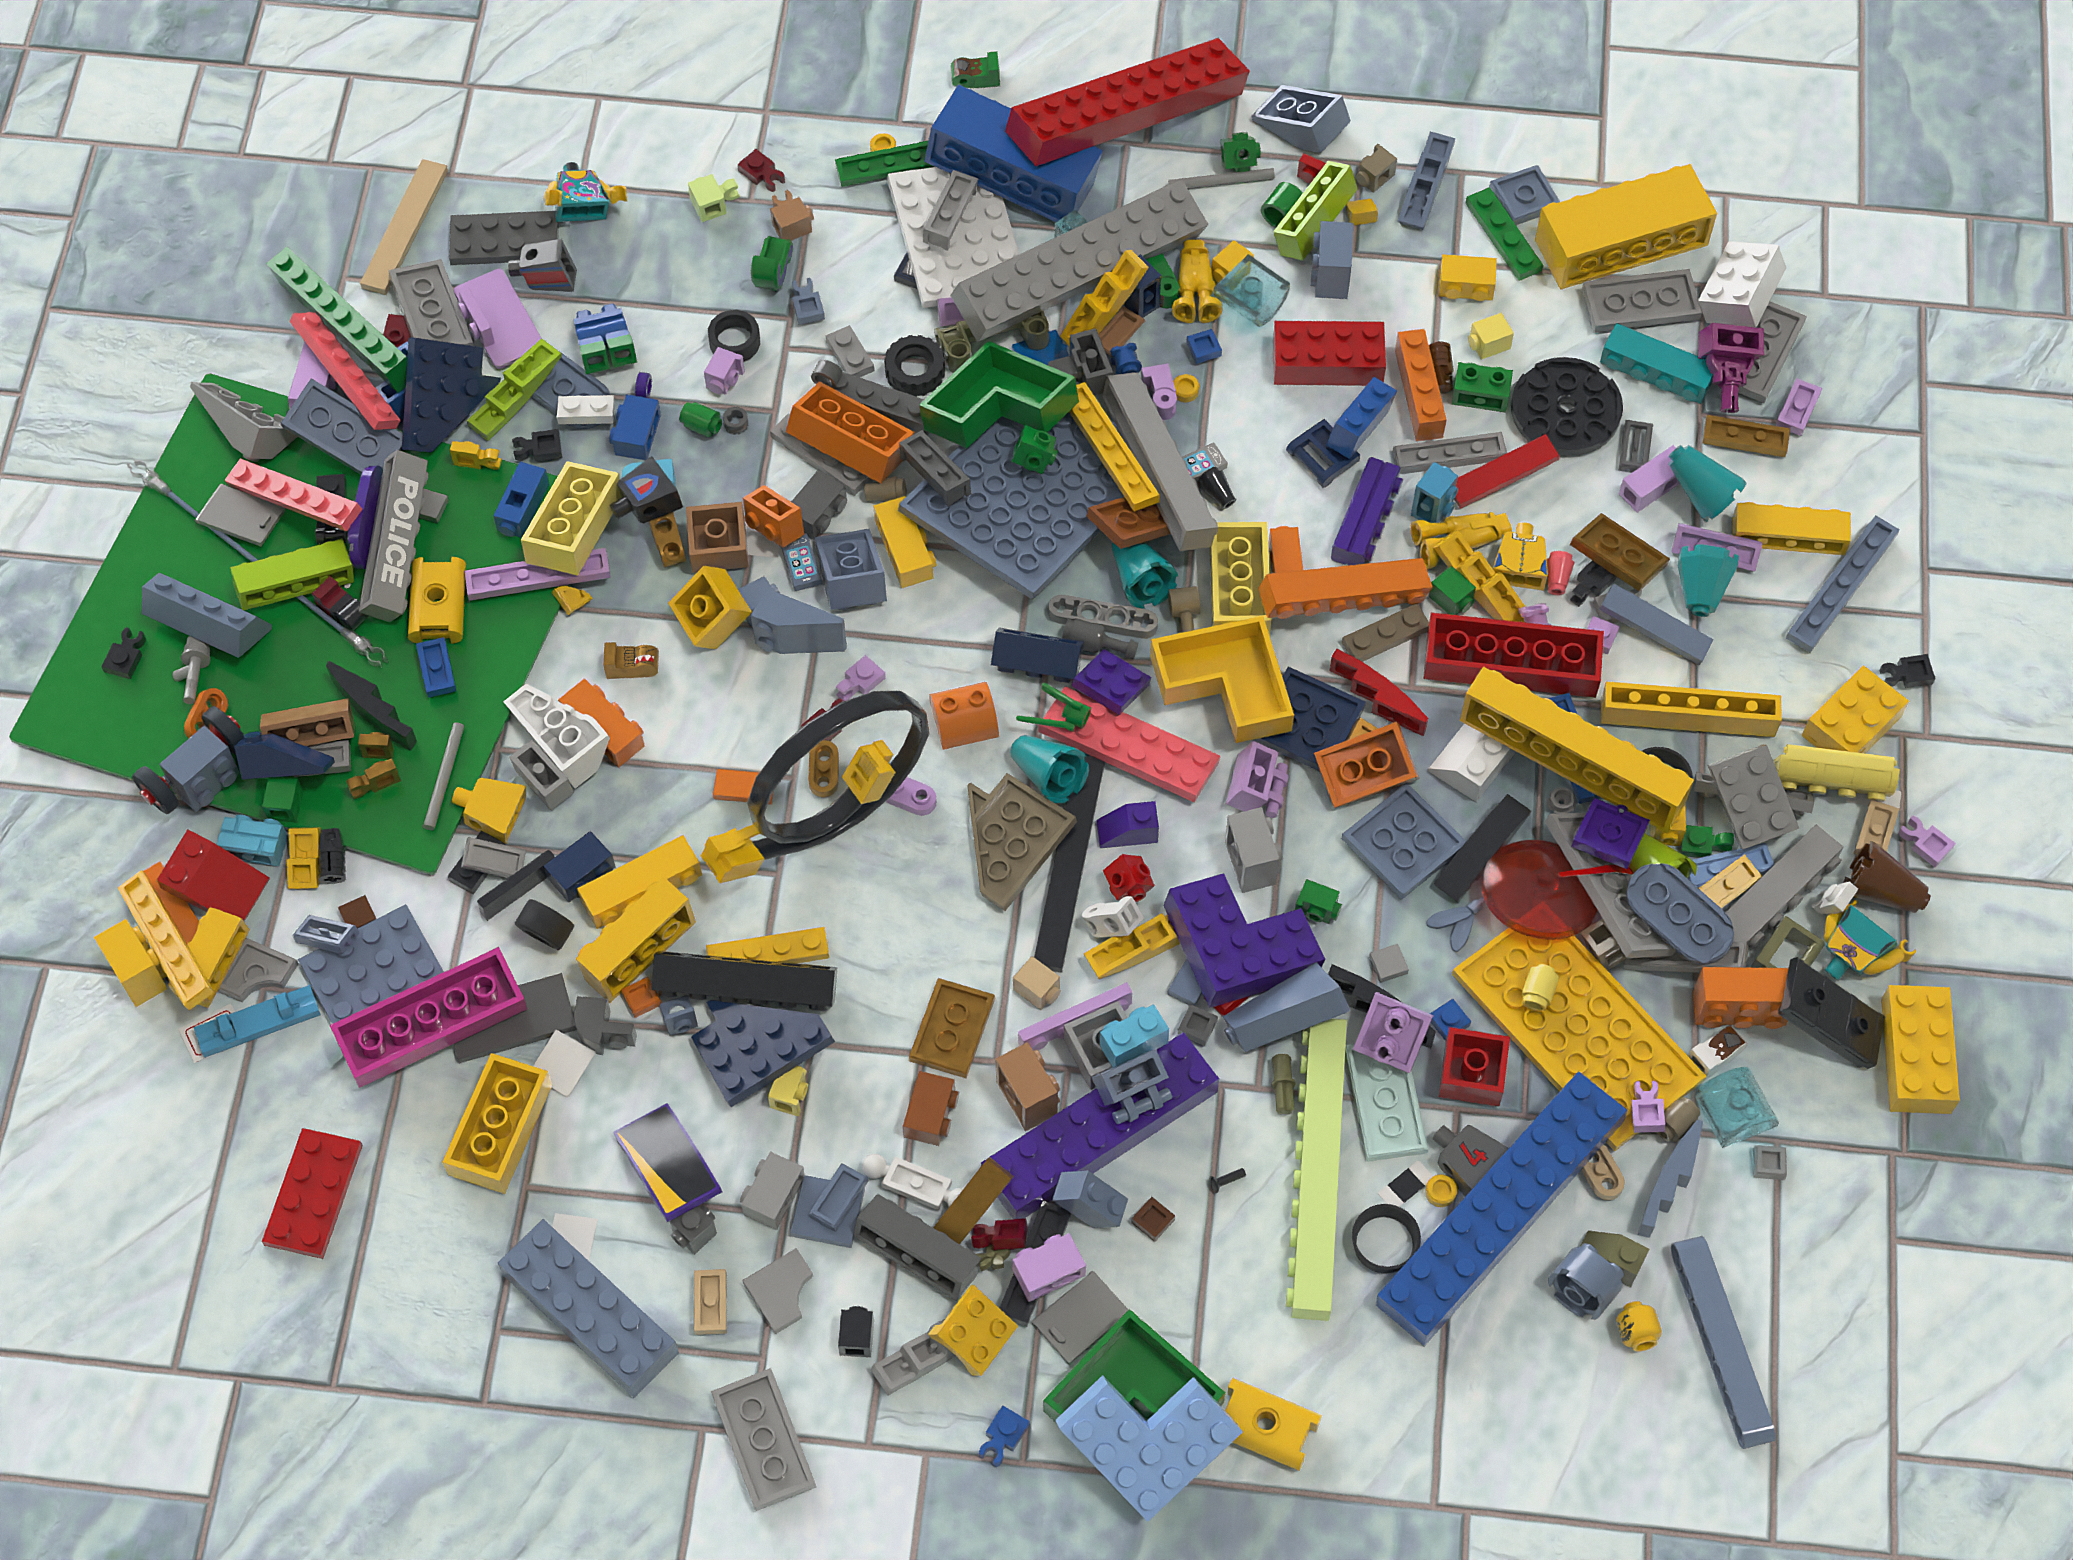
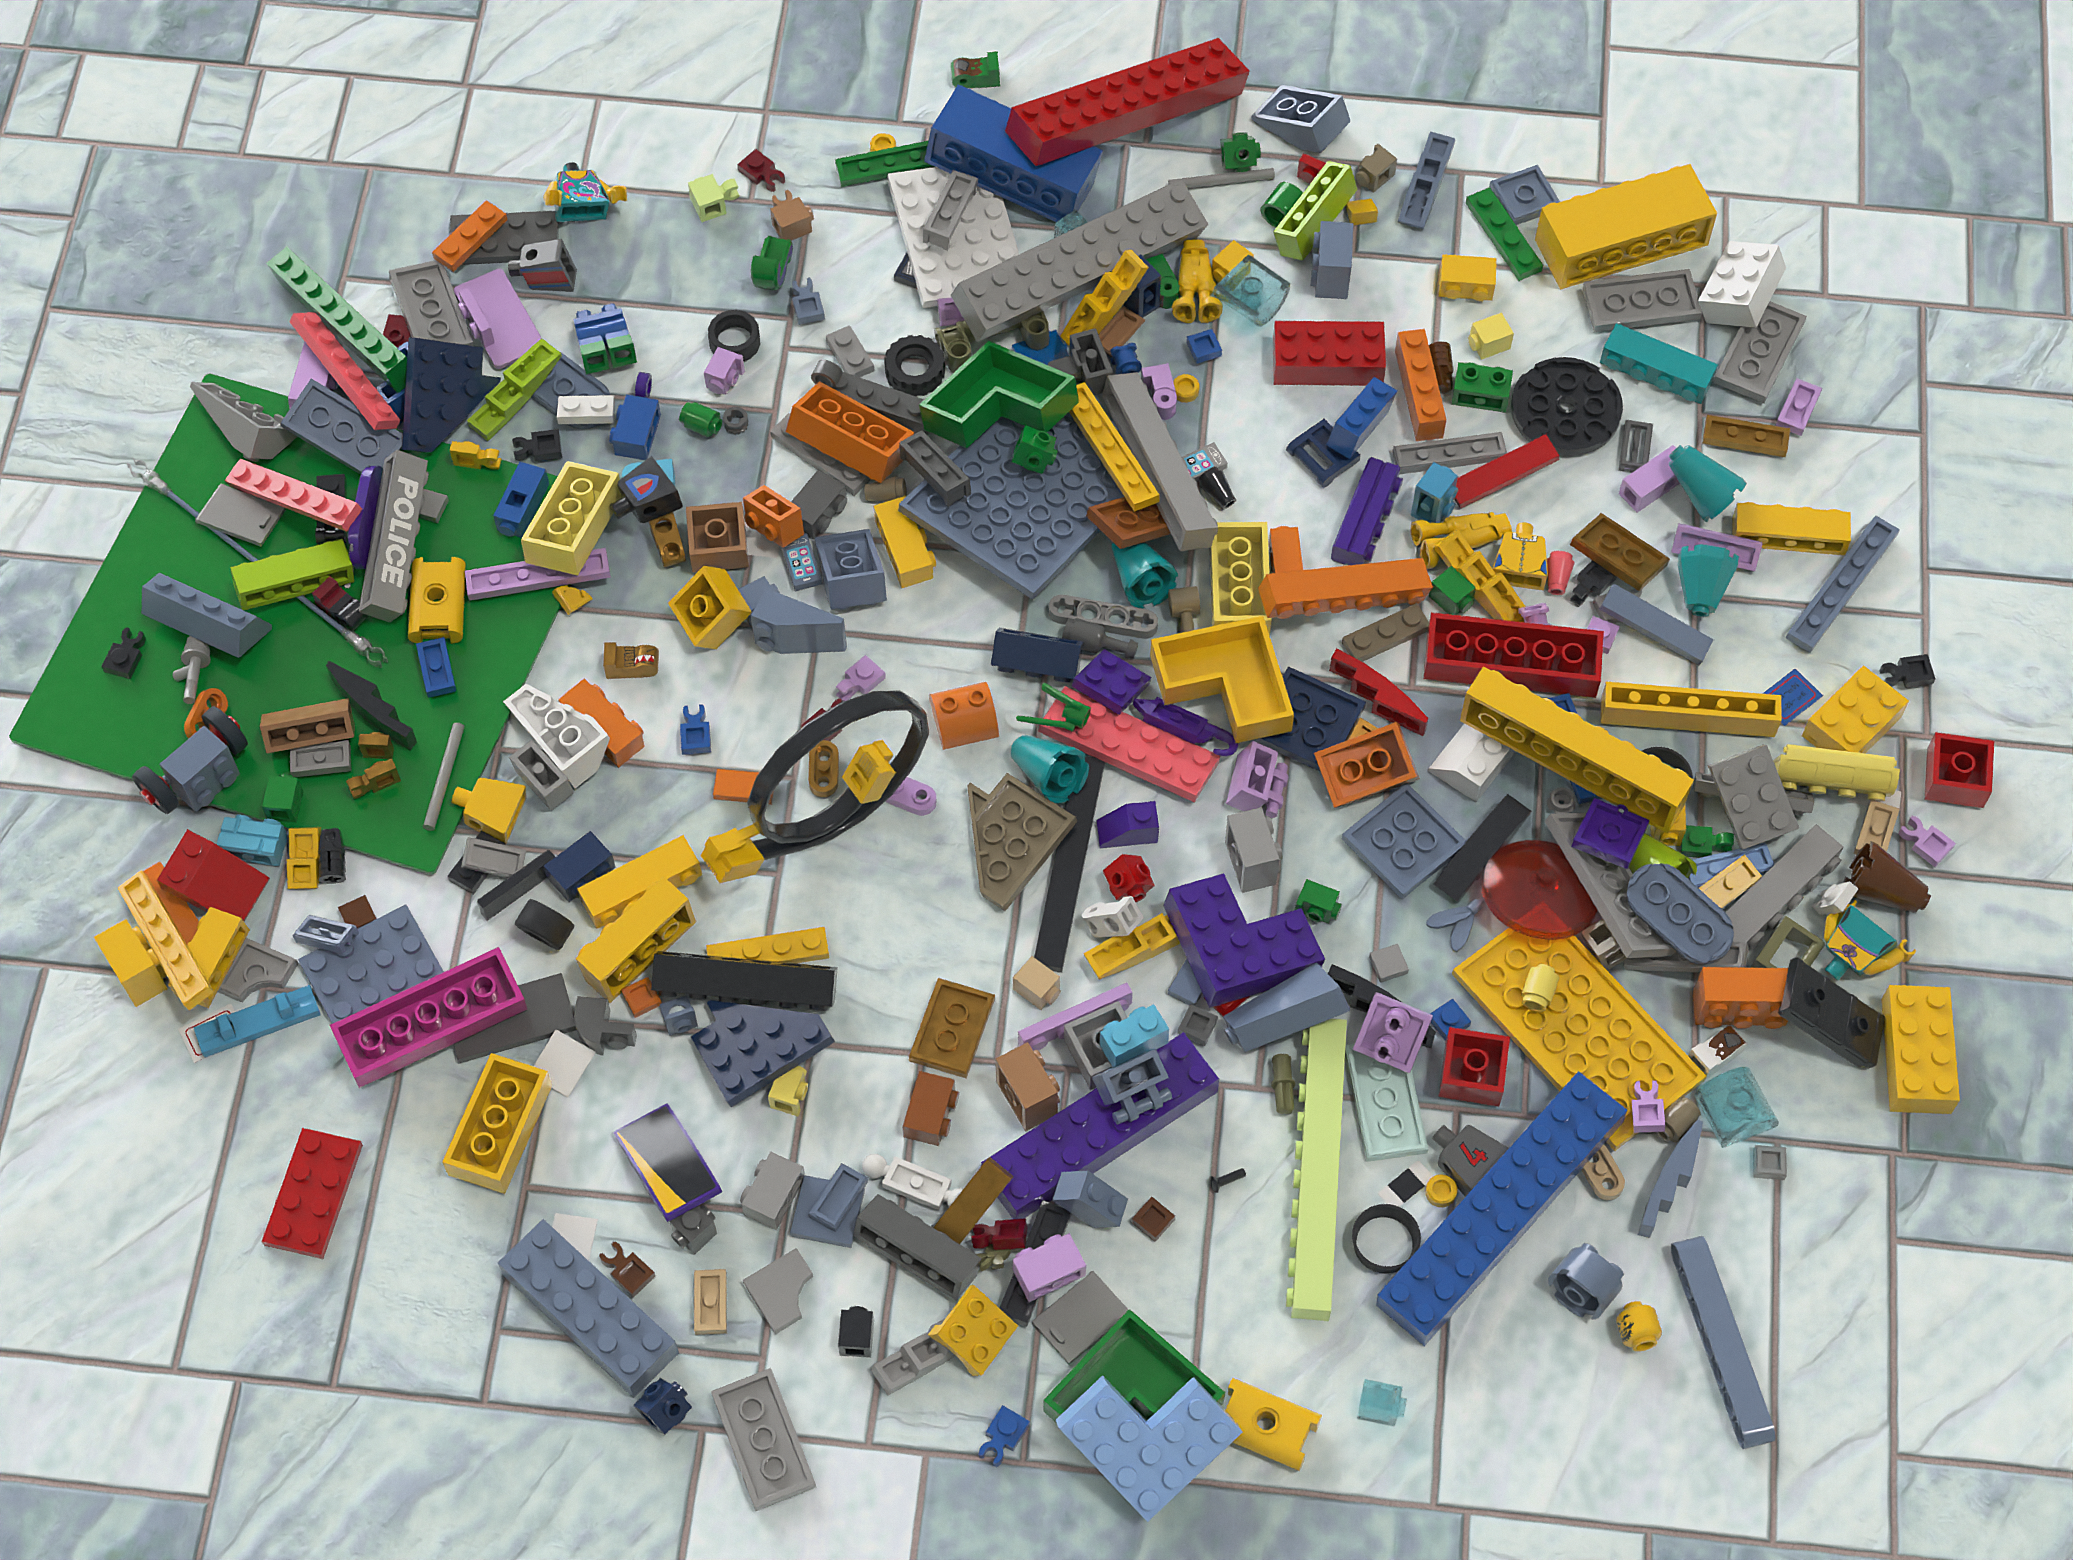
dark blue slope [234,731,335,779] -> none
tan tile [360,159,448,295] -> none
red sticker [1558,865,1633,877] -> none
olive slope [1580,1231,1650,1287] -> none
magenta brick [1698,323,1764,413] -> none
none -> orange plate [432,200,508,272]
none -> reddish brown plate [599,1241,656,1298]
none -> dark blue brick [633,1378,692,1435]
none -> blue plate [680,704,711,755]
none -> dark purple plate [1133,697,1238,757]
none -> clear light blue brick [1357,1379,1407,1427]
none -> blue sticker [1763,669,1824,726]
none -> red brick [1924,732,1994,808]

